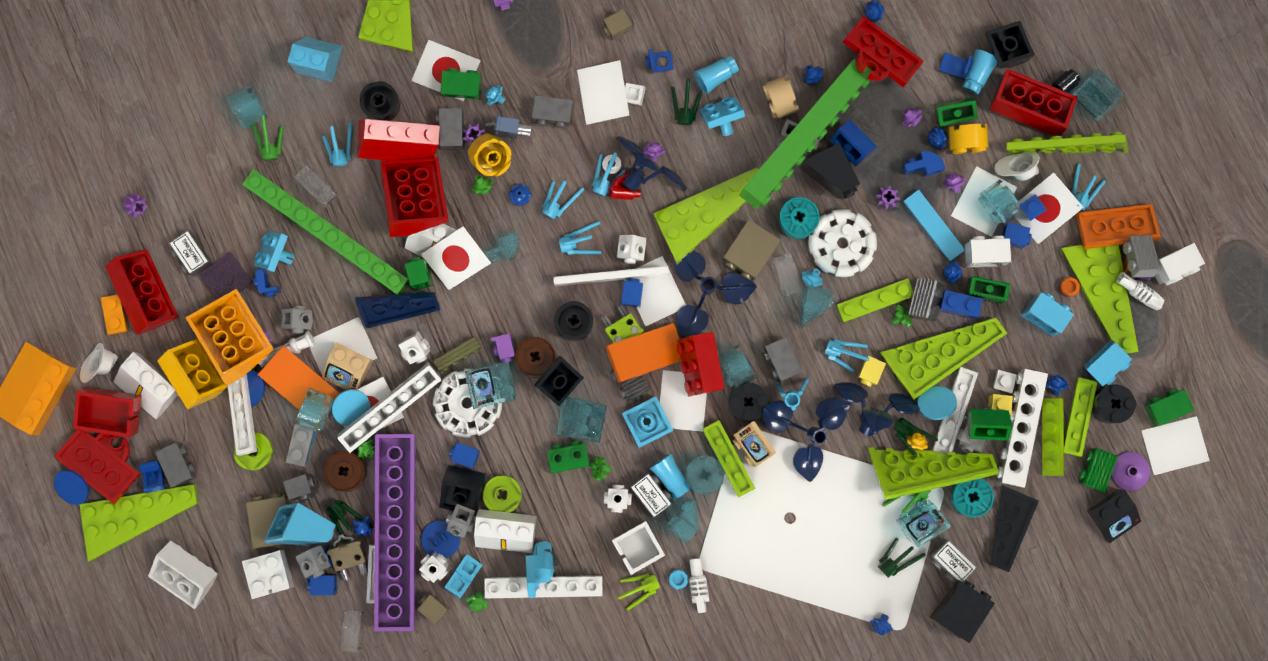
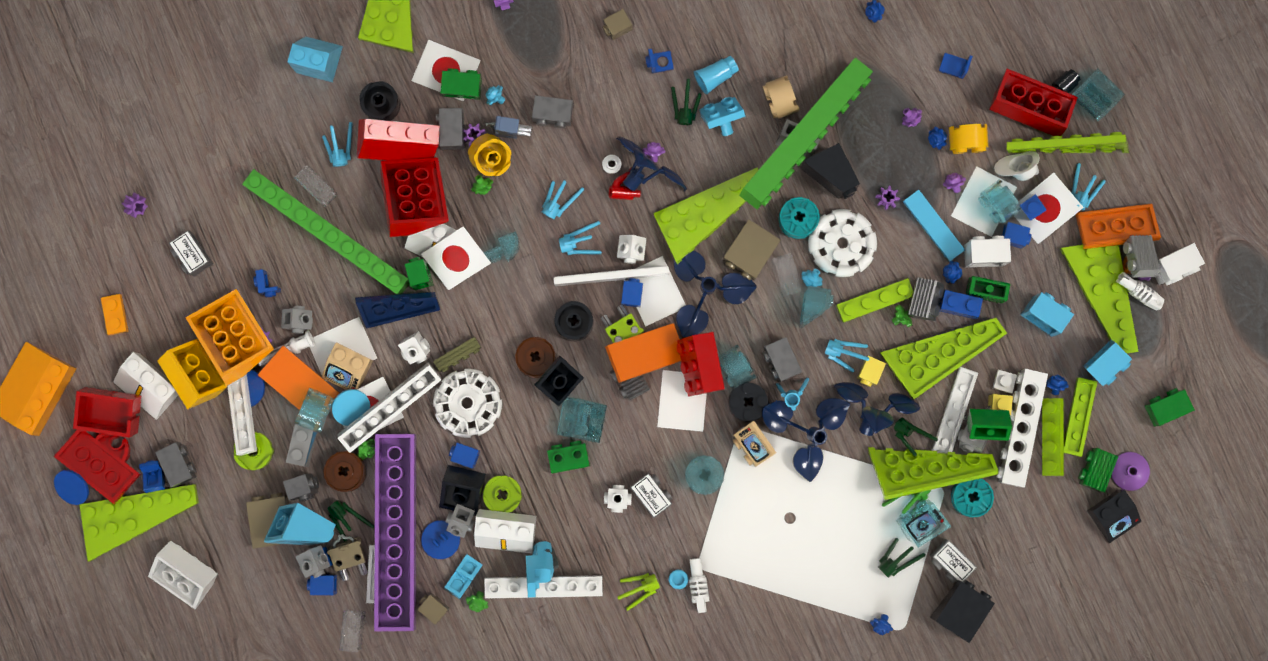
white piece [80,343,118,383] -> none
red slope [105,249,179,335] -> none
clear purple tile [199,252,253,299] -> none
clear light blue brick [226,84,268,130] -> none
white piece [242,550,294,599] -> none
bright green plant [253,114,284,161] -> none
medium azure plate [254,231,294,272] -> none
blue plant [352,516,372,537] -> none
white brick [419,552,449,583] -> none
clear light blue slope [465,362,517,409] -> none
medium lavender brick [491,333,515,364] -> none
blue plant [508,183,532,207] -> none
white sticker [577,60,629,125] -> none
bright green plant [590,456,611,481] -> none
medium azure plant [591,152,626,197] -> none
white piece [612,521,665,575] -> none
medium azure plate [622,396,674,448] -> none
white plate [625,83,646,106] -> none
medium azure plant [649,453,690,499] -> none
clear light blue slope [668,499,699,545] -> none
lime plate [702,420,756,498] -> none
blue plant [803,65,824,85] -> none
blue brick [829,120,877,167] -> none
red plate [843,16,924,88] -> none
blue brick [902,151,946,177] -> none
yellow plant [906,433,928,450] -> none
medium azure piece [918,386,957,420] -> none
green brick [934,97,978,126] -> none
medium azure plant [962,49,997,95] -> none
black slope [985,21,1035,68] -> none
black wing [990,485,1039,572] -> none
orange tile [1059,277,1080,297] -> none
black brick [1092,384,1137,424] -> none
white sticker [1142,416,1210,475] -> none

